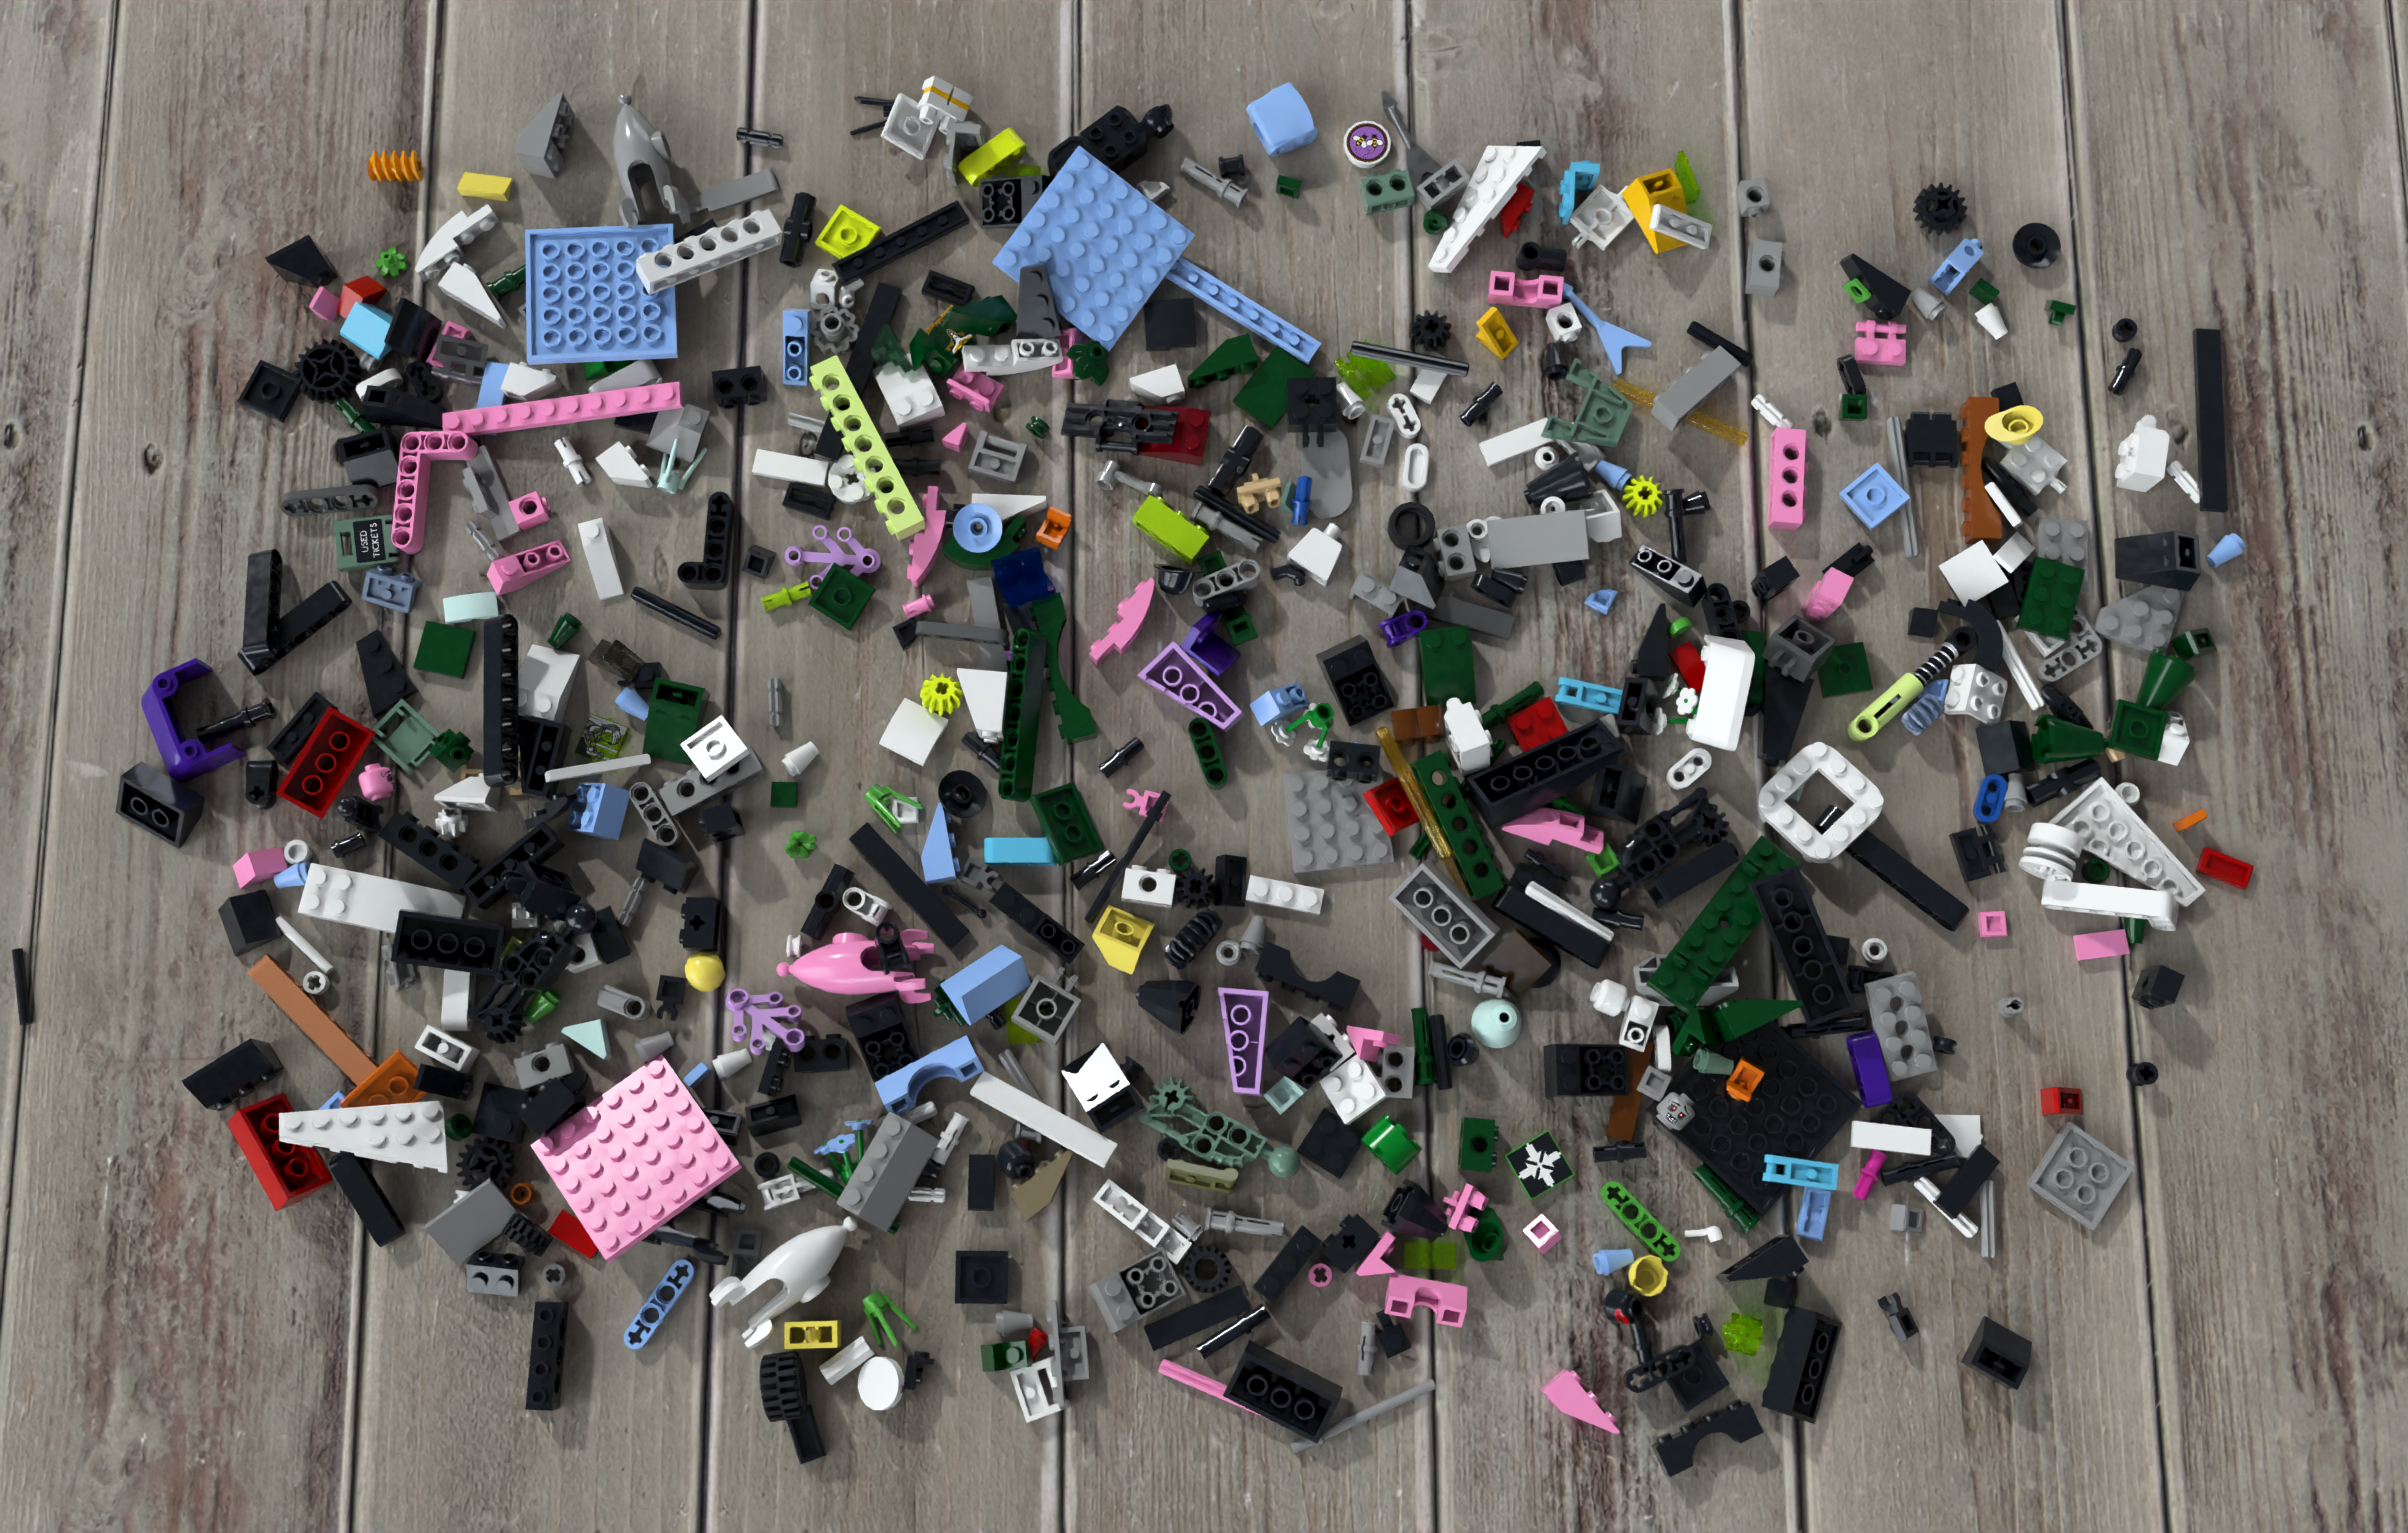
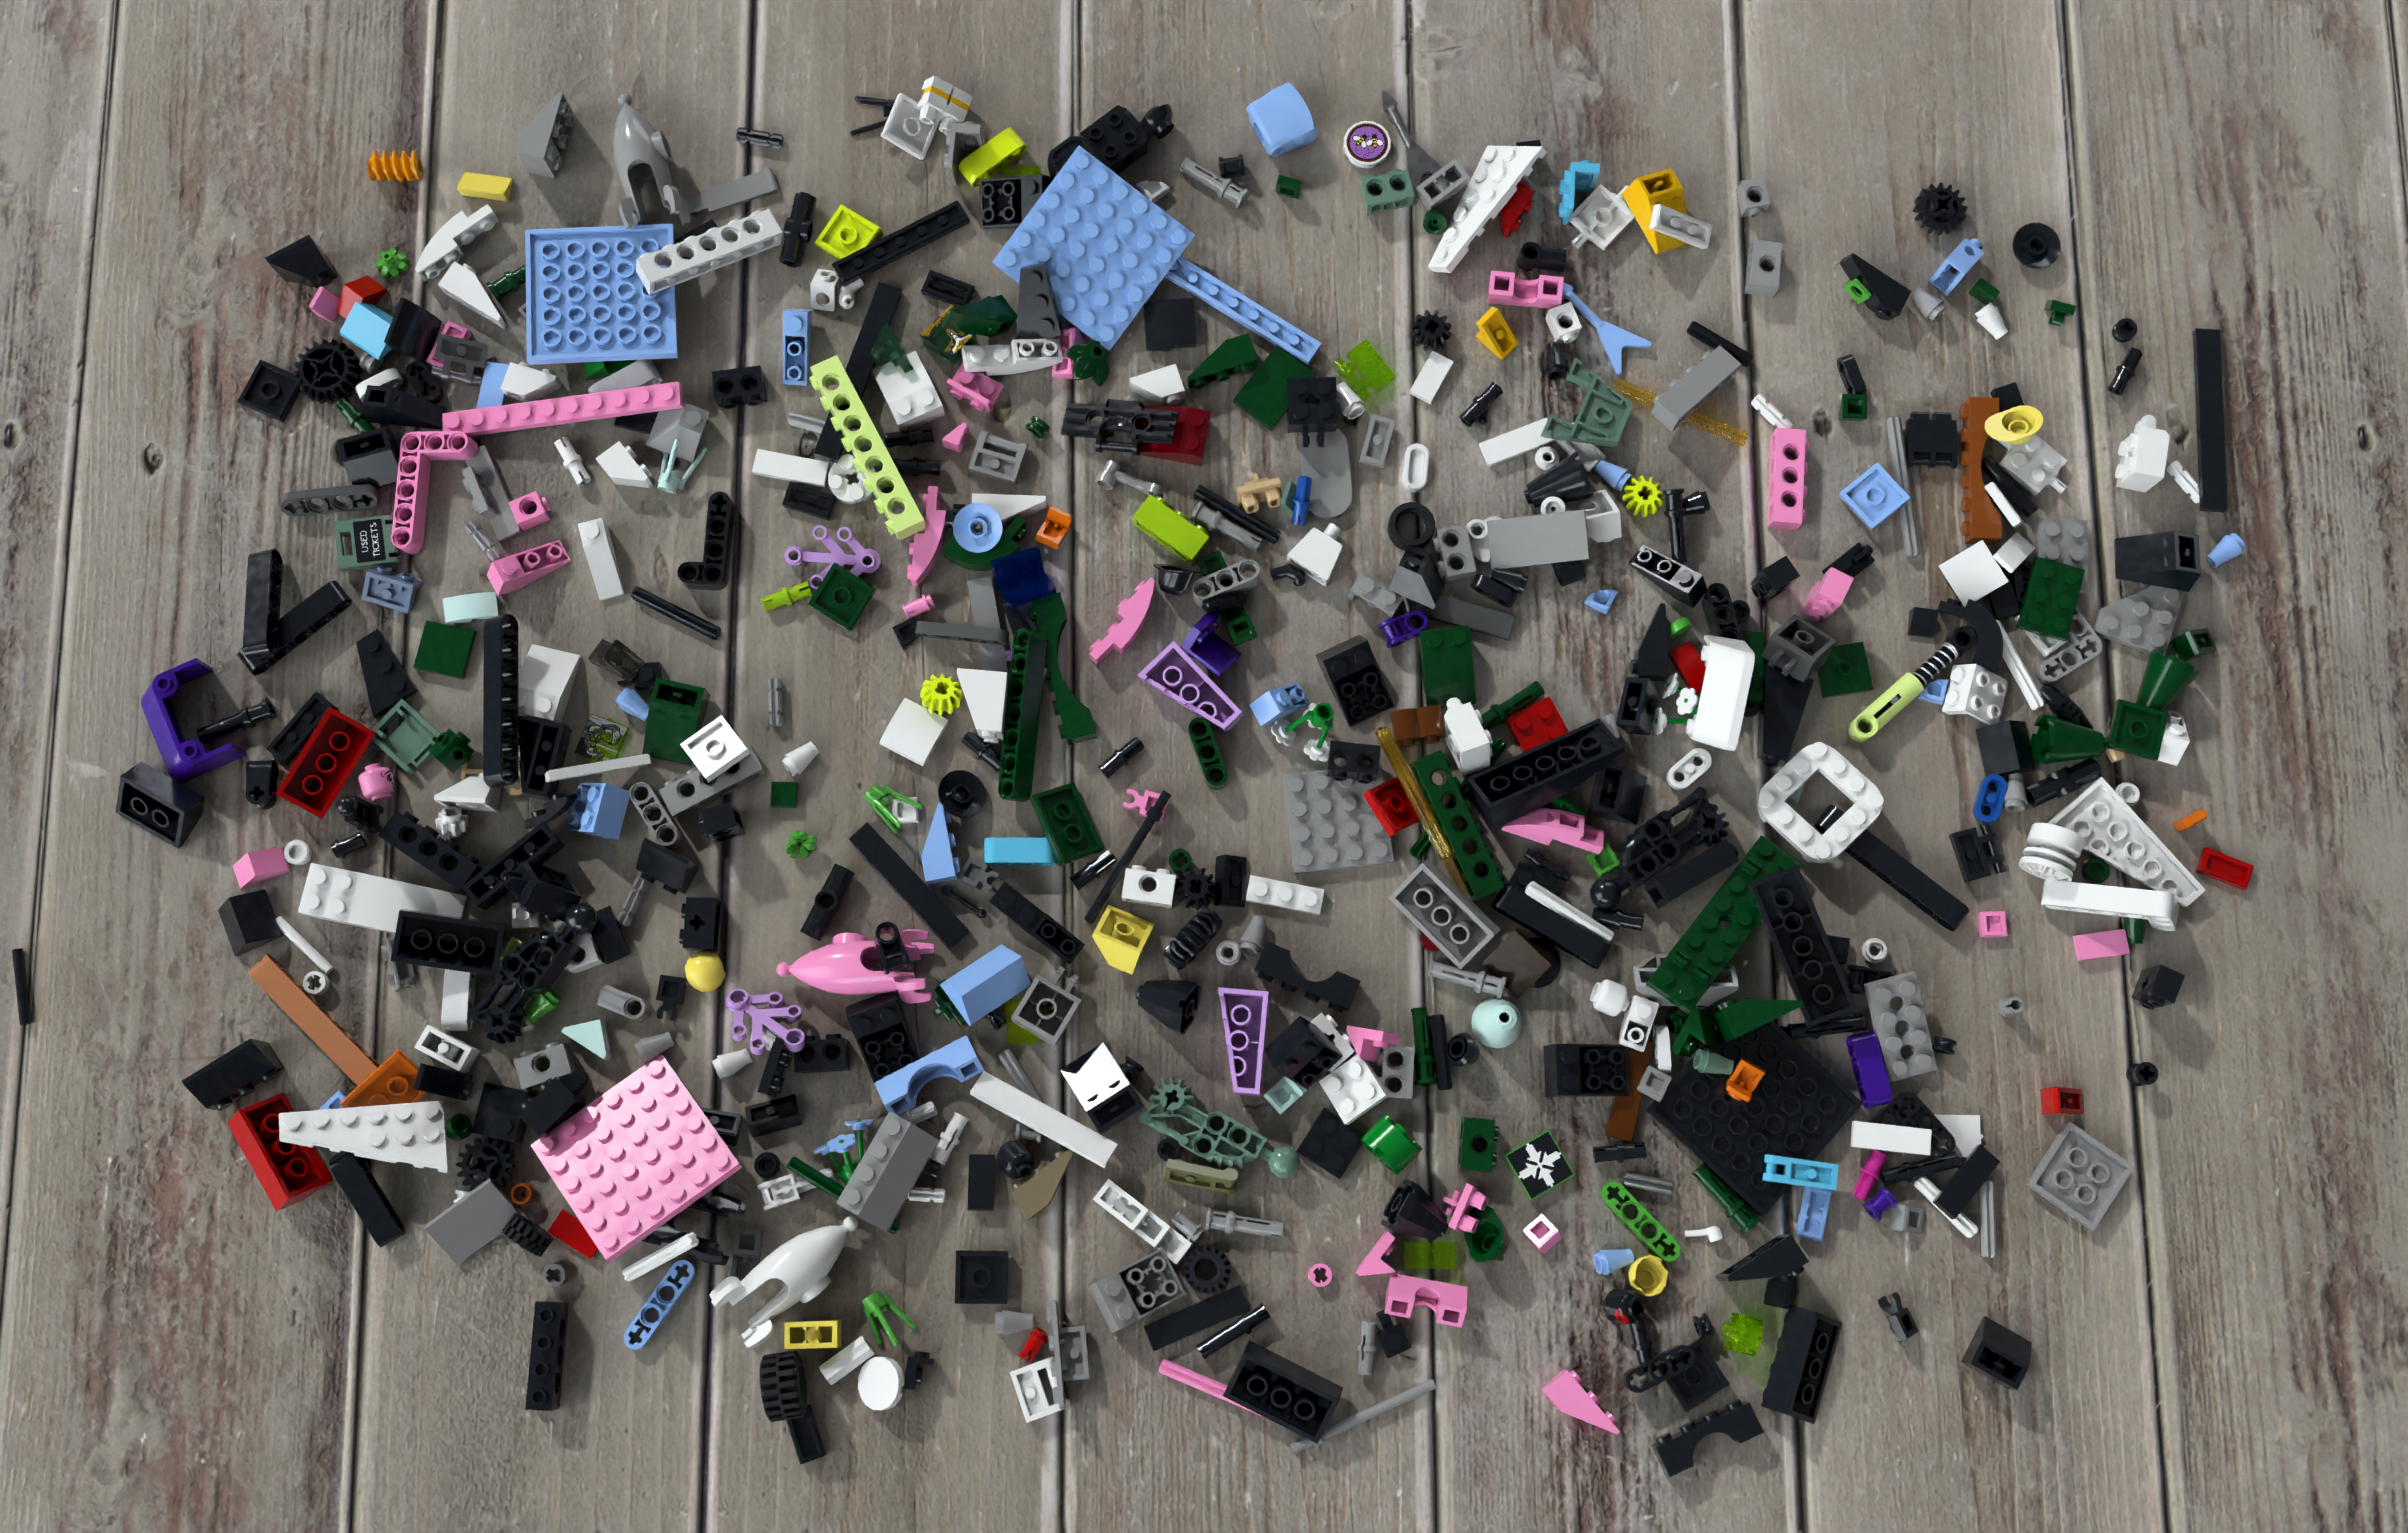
light blue cone [274,861,311,889] -> none
bracket [466,1250,525,1297] -> none
dark green cone [547,612,582,650] -> none
light blue tile [683,1062,713,1088] -> none
black slope [742,545,776,579] -> none
white bush [787,935,803,958] -> none
light grey plant [810,306,860,356] -> none
white piece [843,887,893,927] -> none
dark green slope [909,328,958,379] -> none
dark green slope [980,1340,1032,1372] -> none
black piece [1208,426,1264,498] -> none
black brick [1253,1225,1323,1304] -> none
black brick [1321,1214,1380,1274] -> none
black axle [1350,341,1469,377] -> none
white beam [1387,393,1421,439] -> none
medium azure plate [1554,677,1623,716] -> none
light grey head [1656,1092,1695,1131] -> none
clear neon green slope [1674,150,1701,205] -> none
bright pink plate [1855,320,1906,366] -> none
sand blue gear [1901,694,1945,735] -> none
none -> white axle [622,1232,699,1282]
none -> flat silver axle [1622,1172,1673,1195]
none -> dark purple bush [1862,1187,1898,1222]

